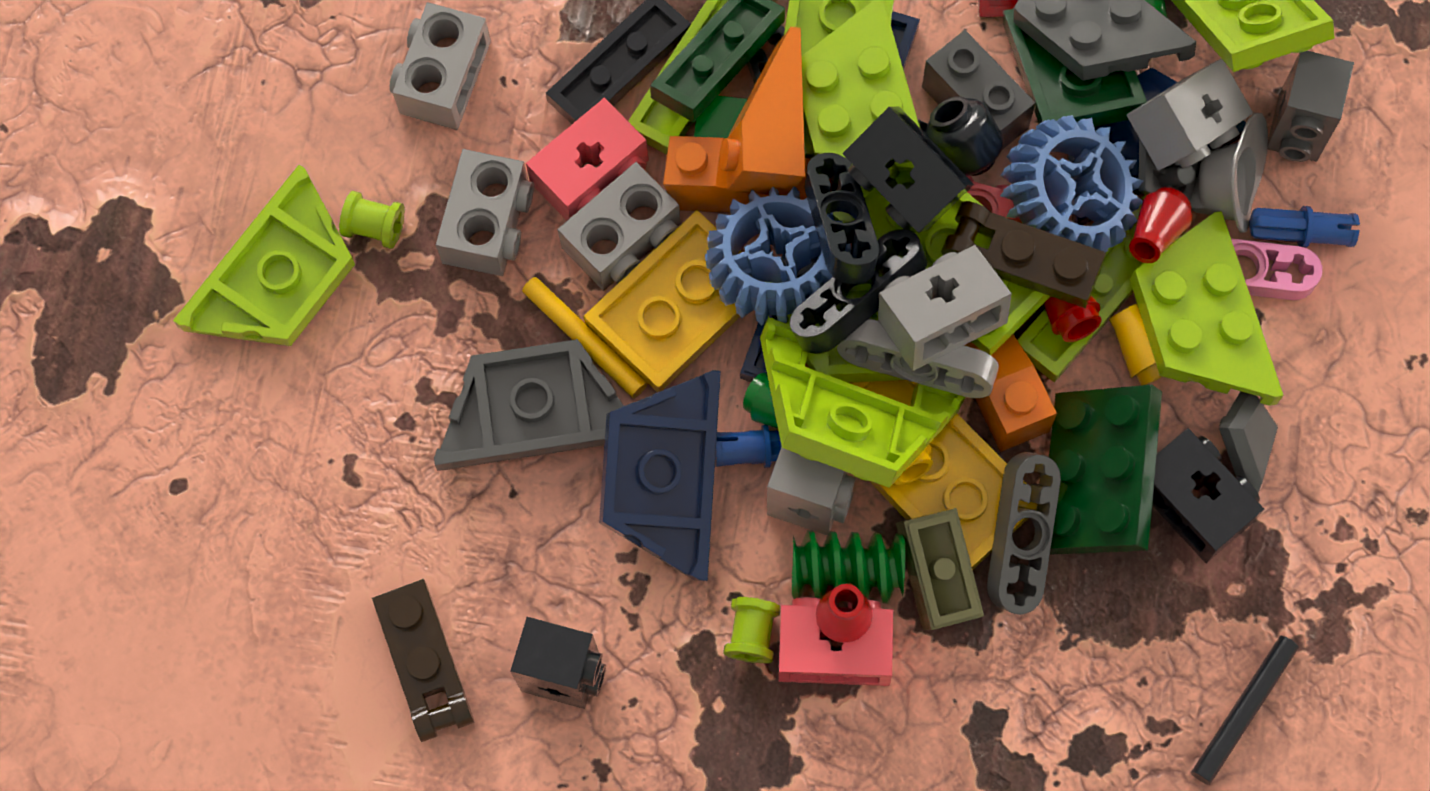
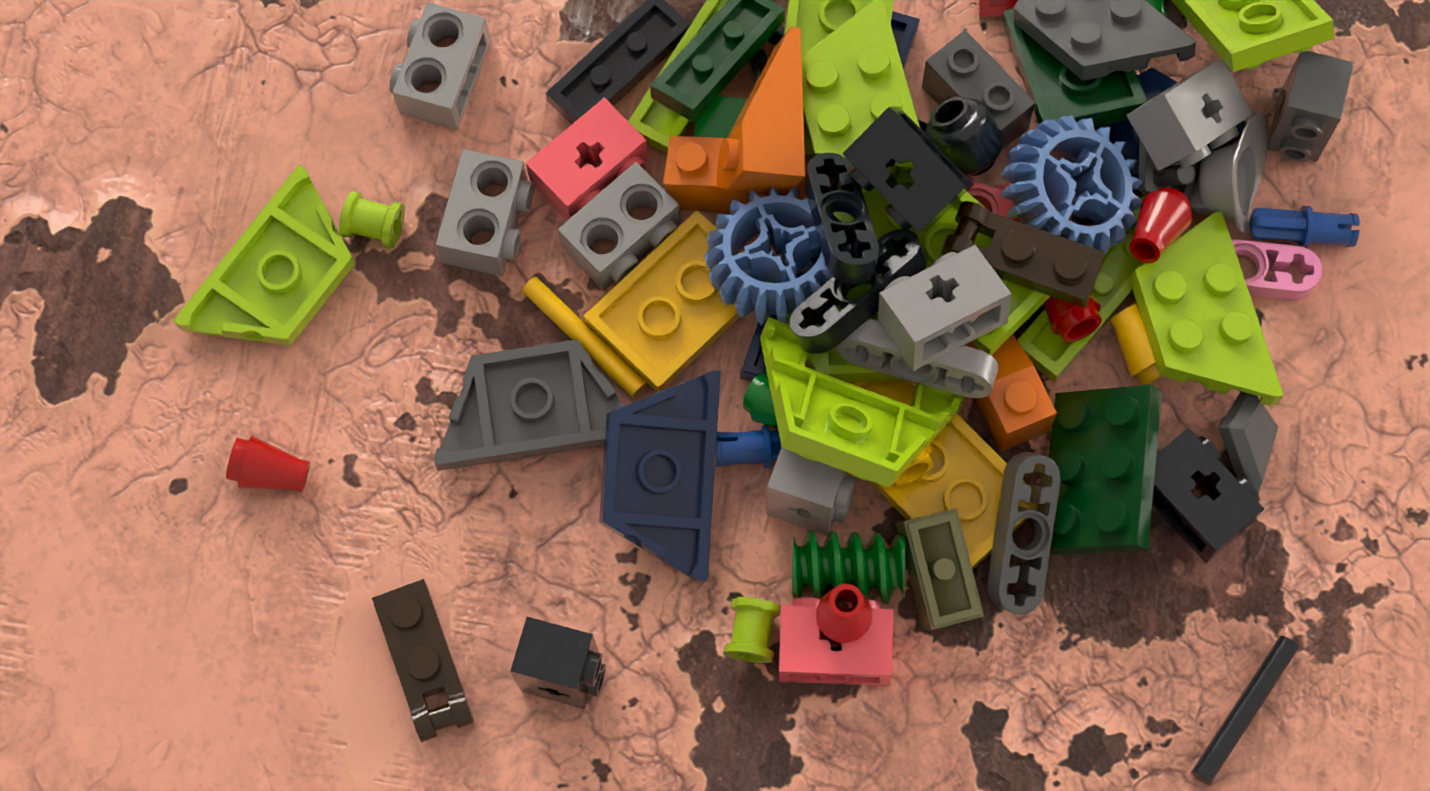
none -> red cone [226,436,310,493]

